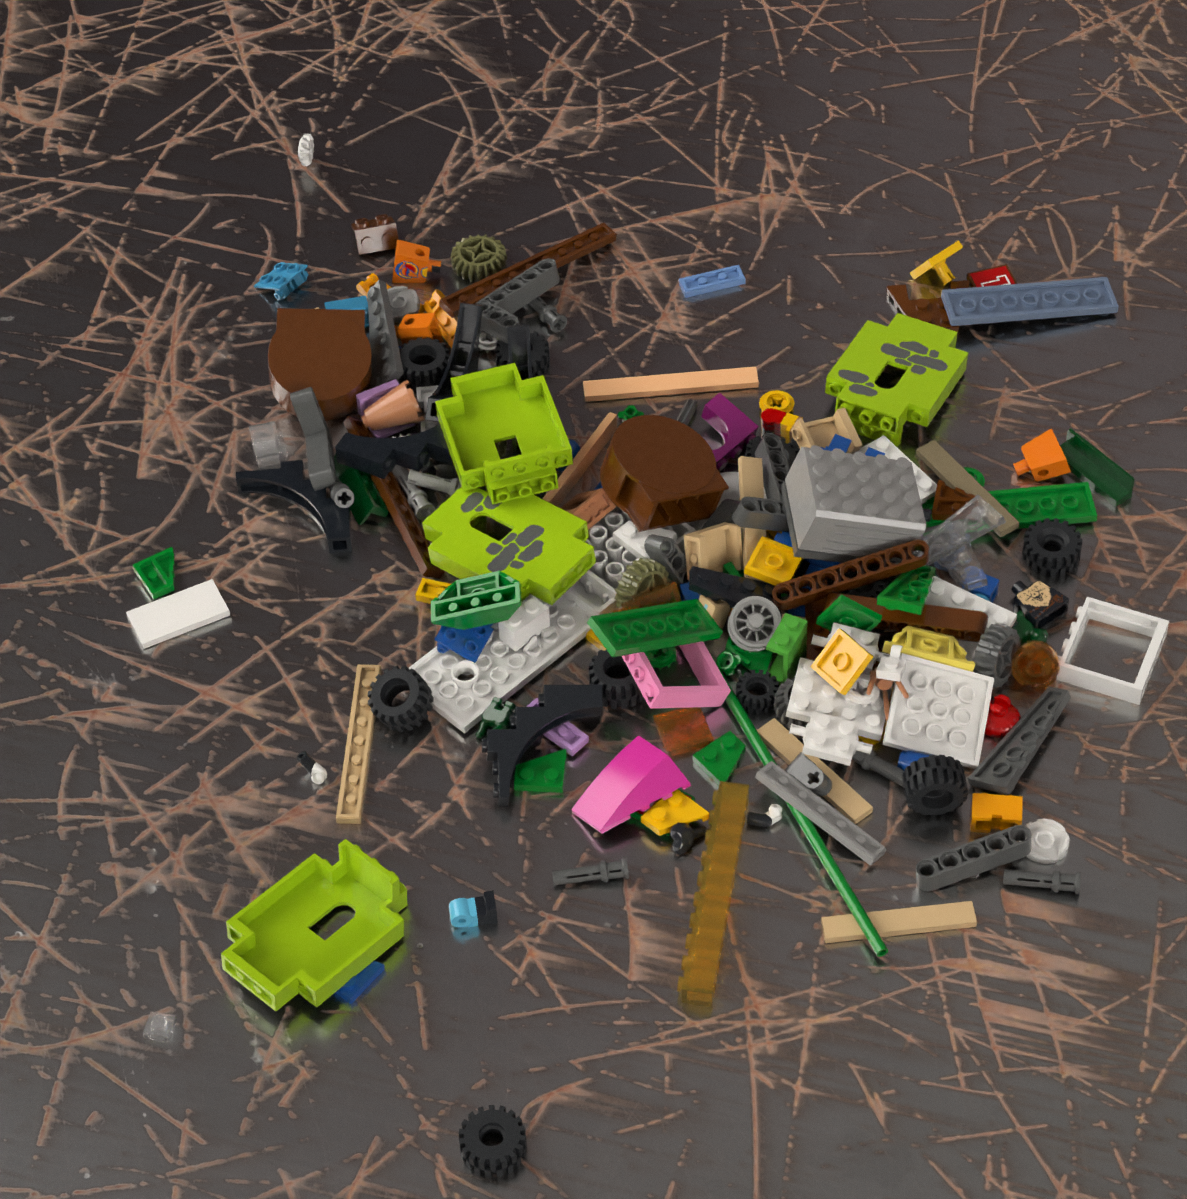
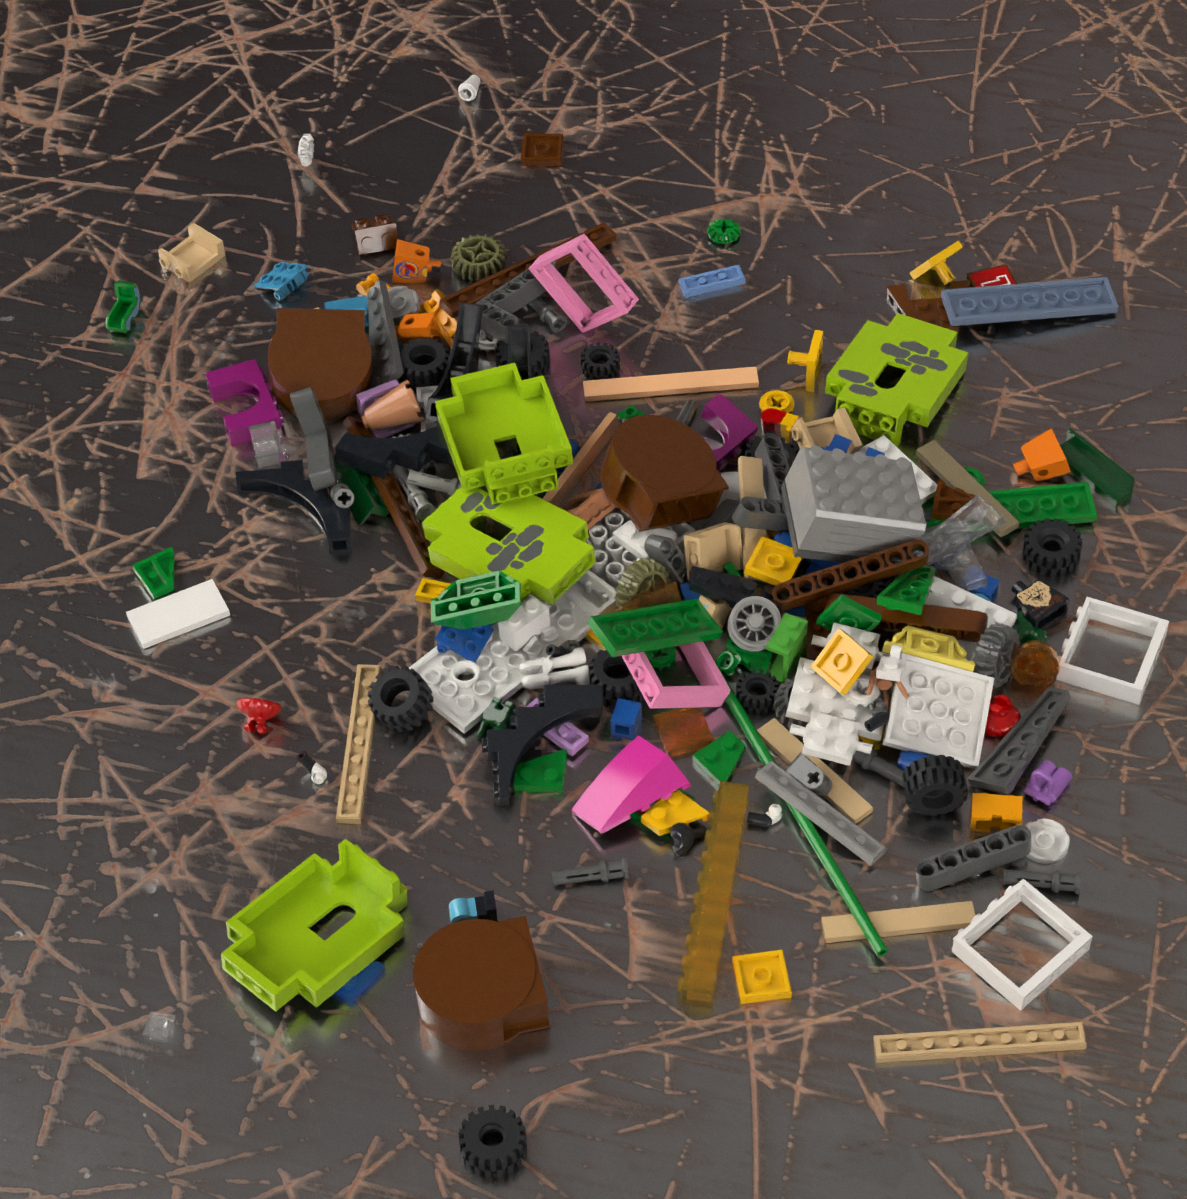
none -> green animal [106,280,141,334]
none -> tan panel [158,223,225,283]
none -> magenta arch [205,359,284,447]
none -> red hair [237,697,282,734]
none -> reddish brown brick [413,916,550,1051]
none -> white cone [458,75,481,101]
none -> white piece [519,647,590,689]
none -> reddish brown tile [521,133,564,166]
none -> bright pink window [528,234,639,333]
none -> arm [546,640,580,658]
none -> black tyre [581,342,620,380]
none -> blue brick [610,698,642,740]
none -> green gear [707,217,741,244]
none -> yellow tile [732,949,792,1004]
none -> yellow tile [787,330,823,392]
none -> black arm [864,699,888,732]
none -> tan tile [873,1022,1087,1063]
none -> white window [952,879,1093,1011]
none -> medium lavender piece [1024,760,1072,805]

